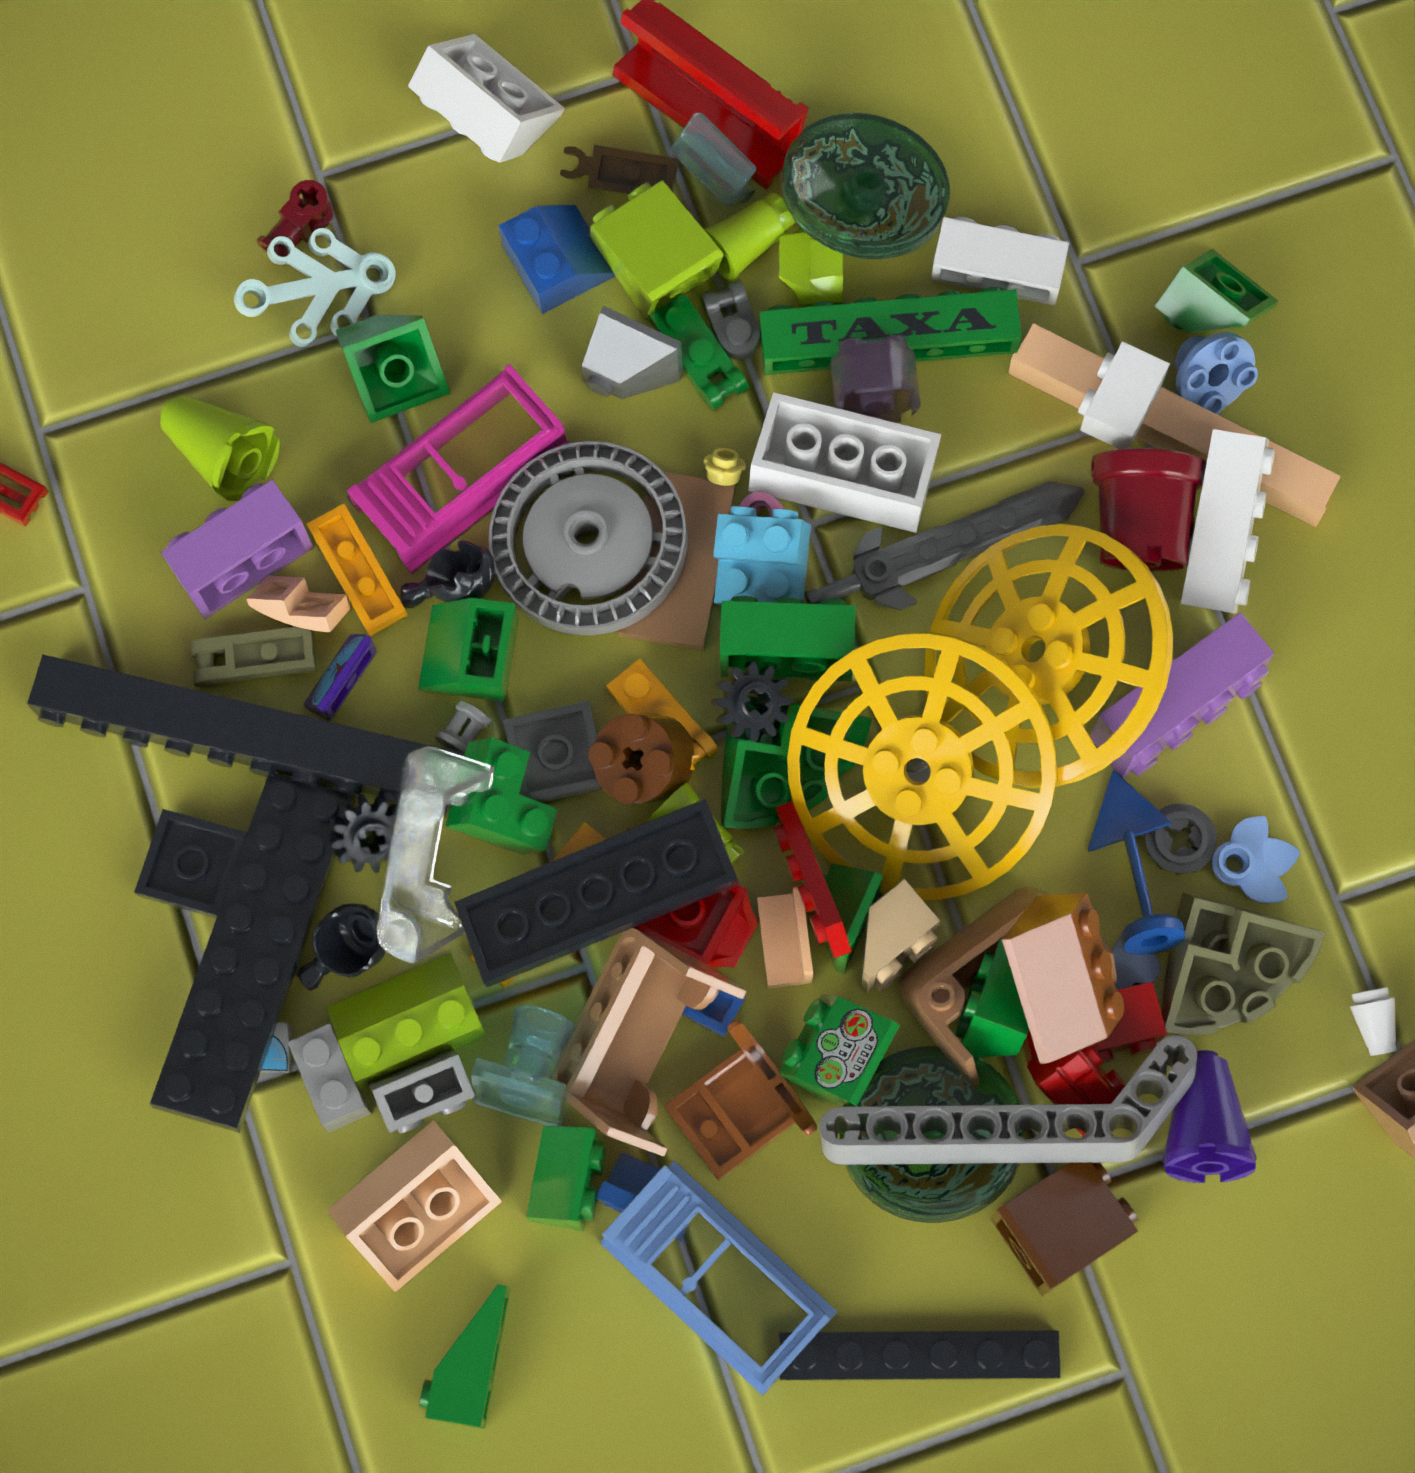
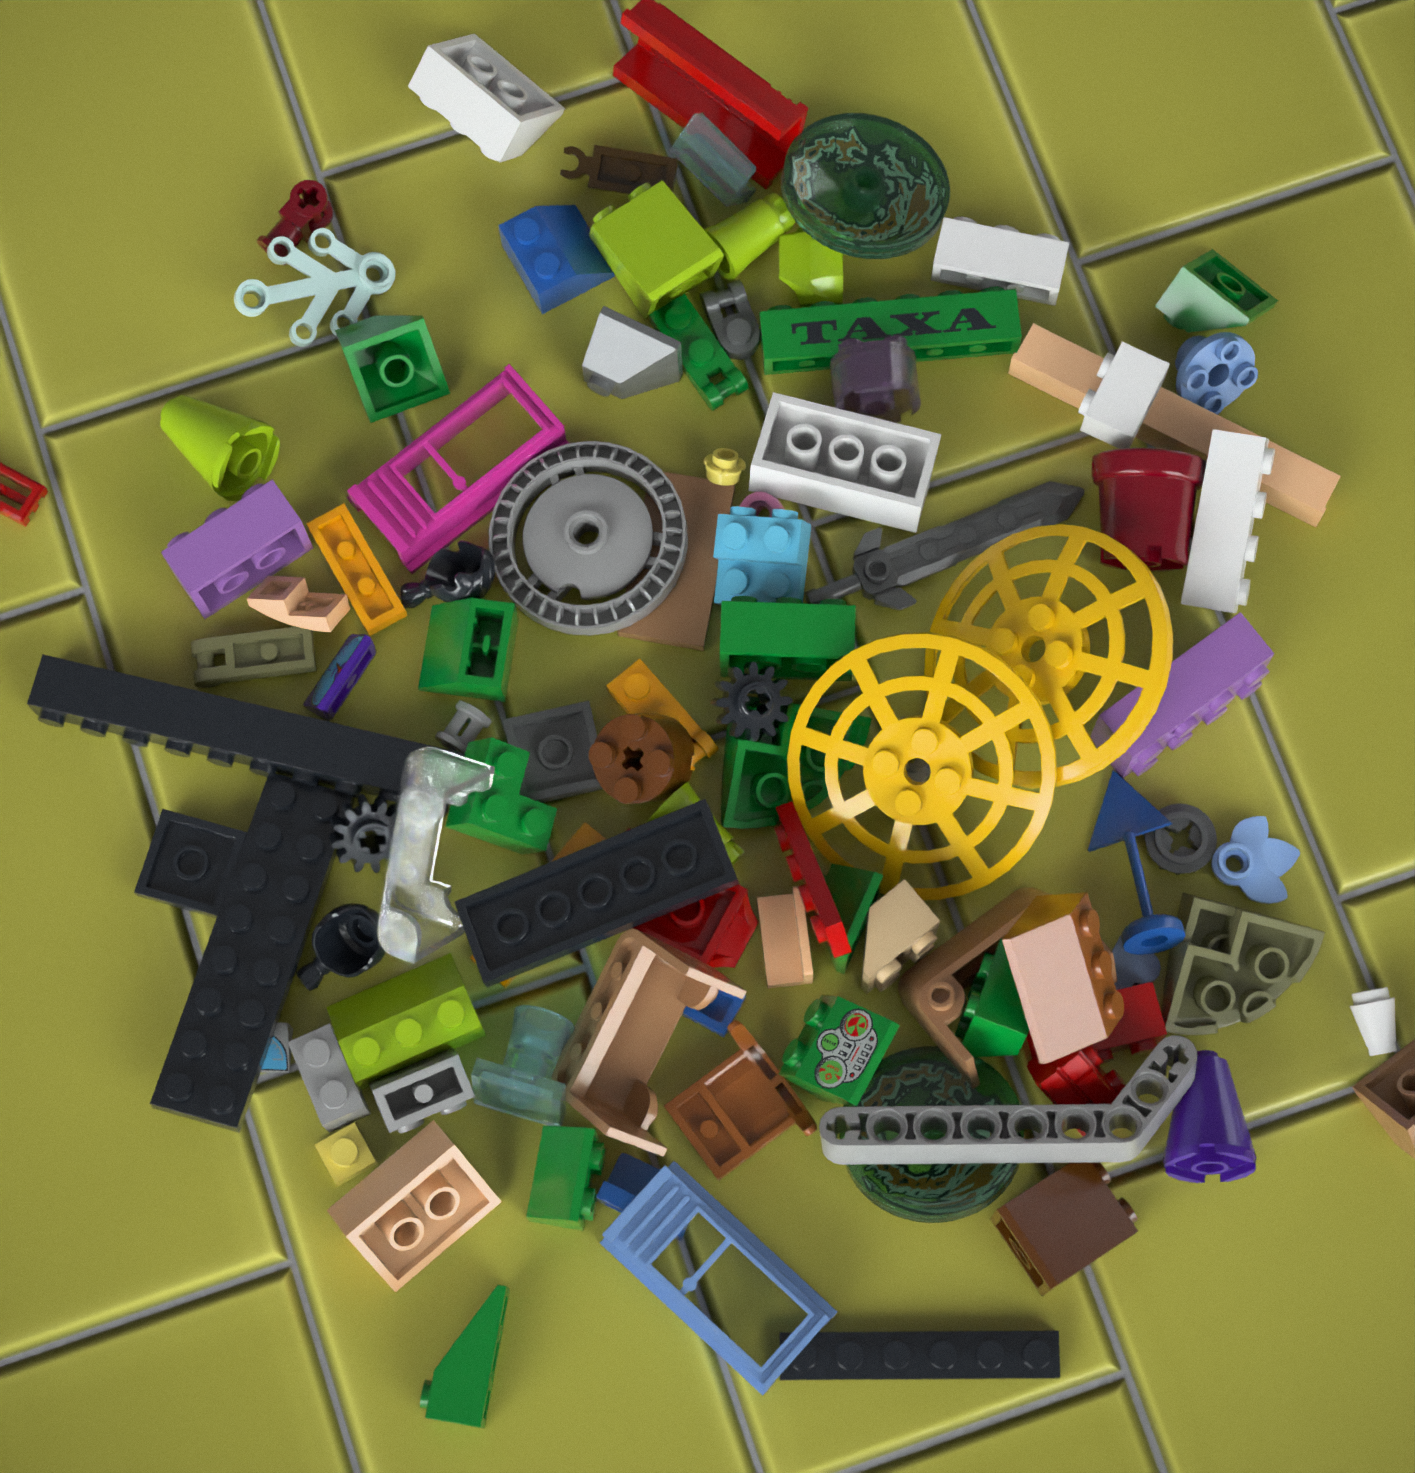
none -> light yellow plate [315,1122,378,1186]

